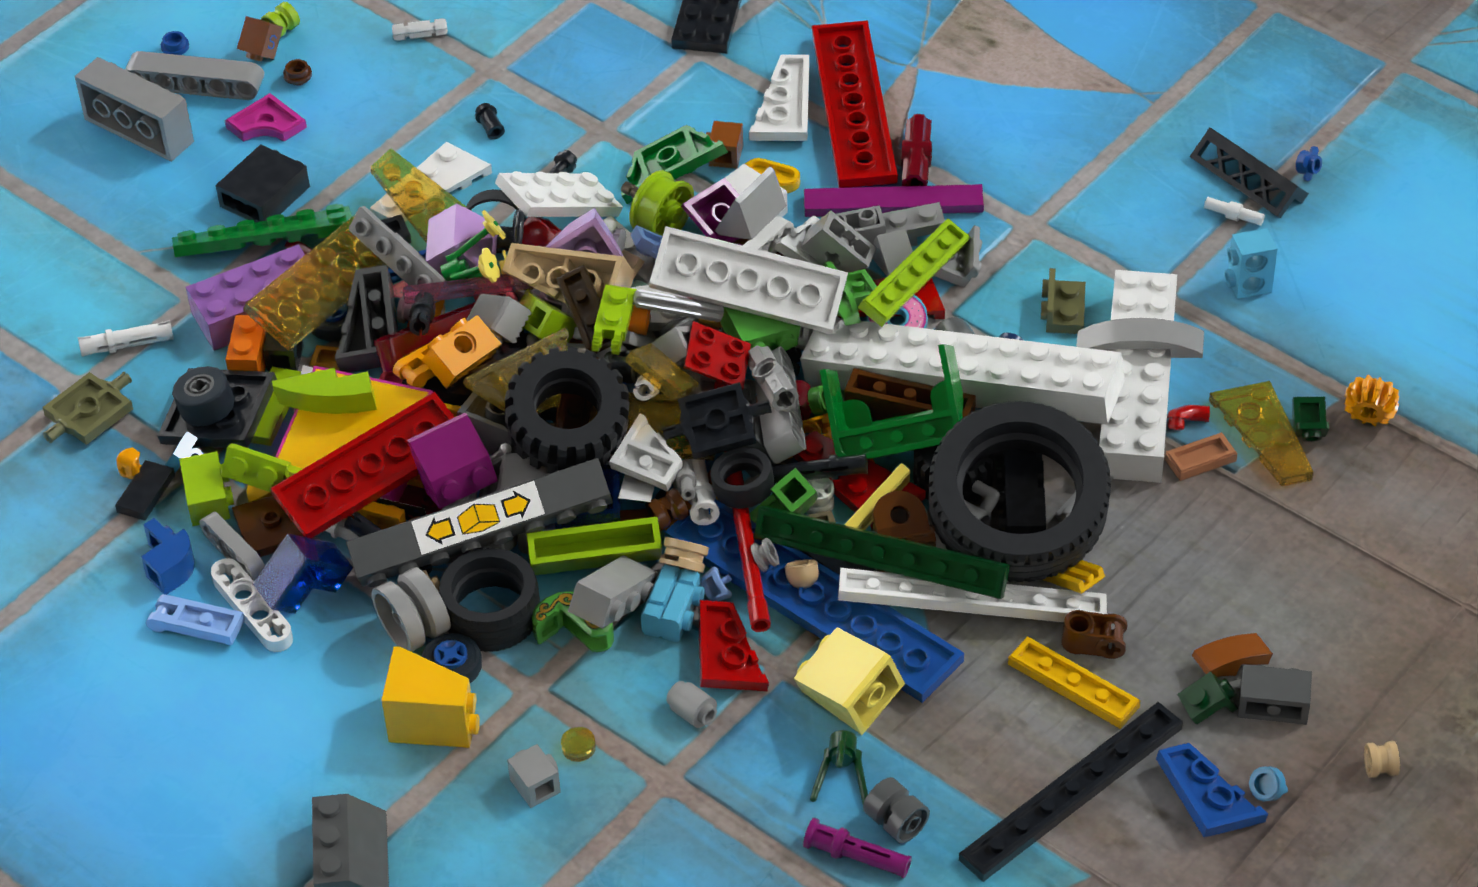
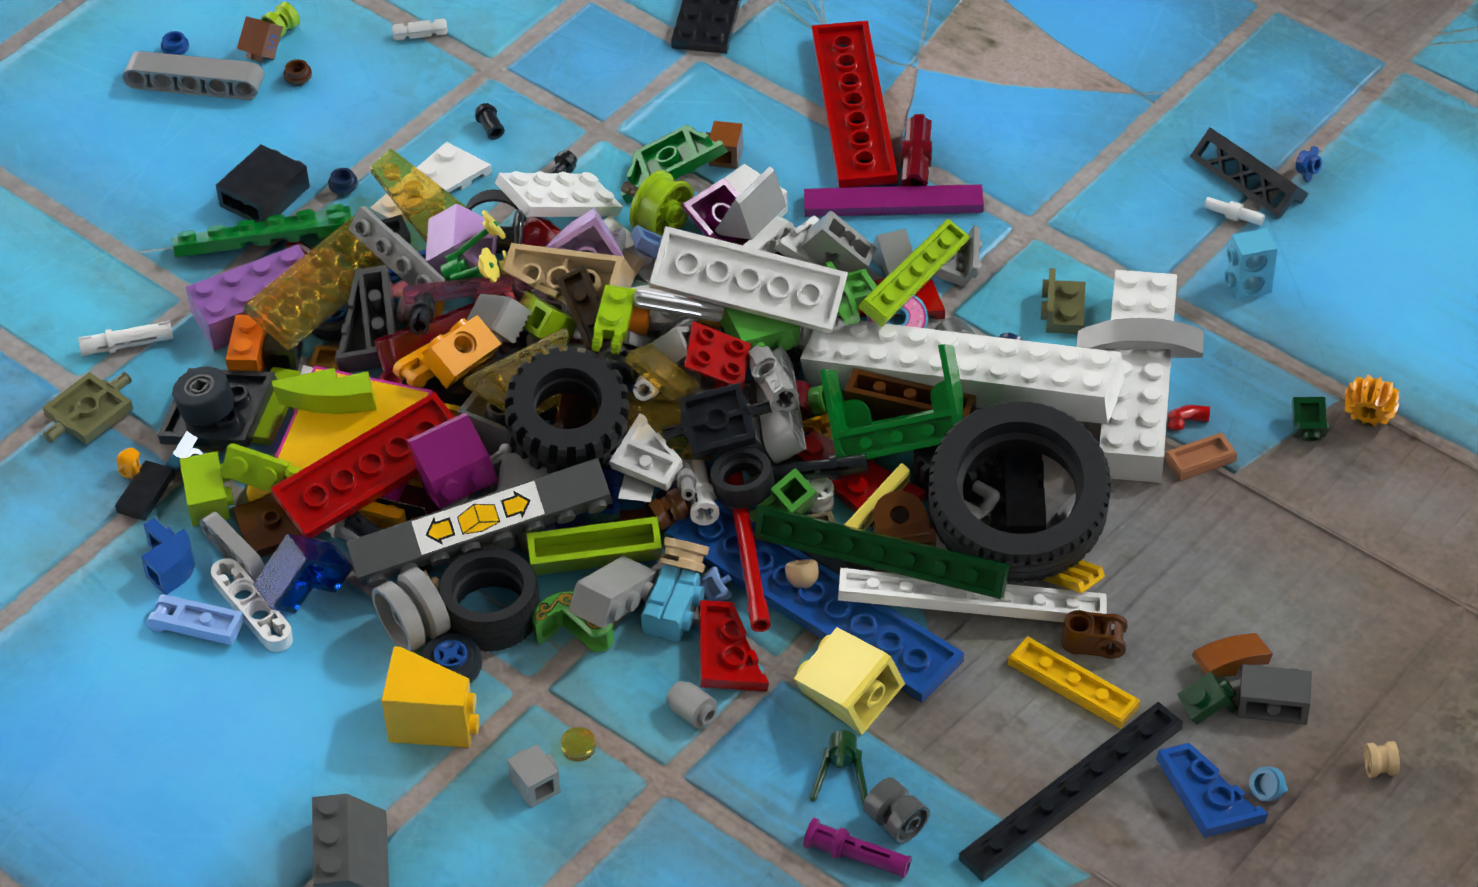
light grey brick [75,57,194,162] -> none
dark pink tile [225,93,307,142] -> none
yellow tile [745,158,800,193] -> none
white wing [749,55,809,141] -> none
light grey bush [751,538,779,572] -> none
light grey slope [821,202,945,246] -> none
clear yellow wing [1209,381,1314,486] -> none
none -> dark blue plate [328,168,358,195]

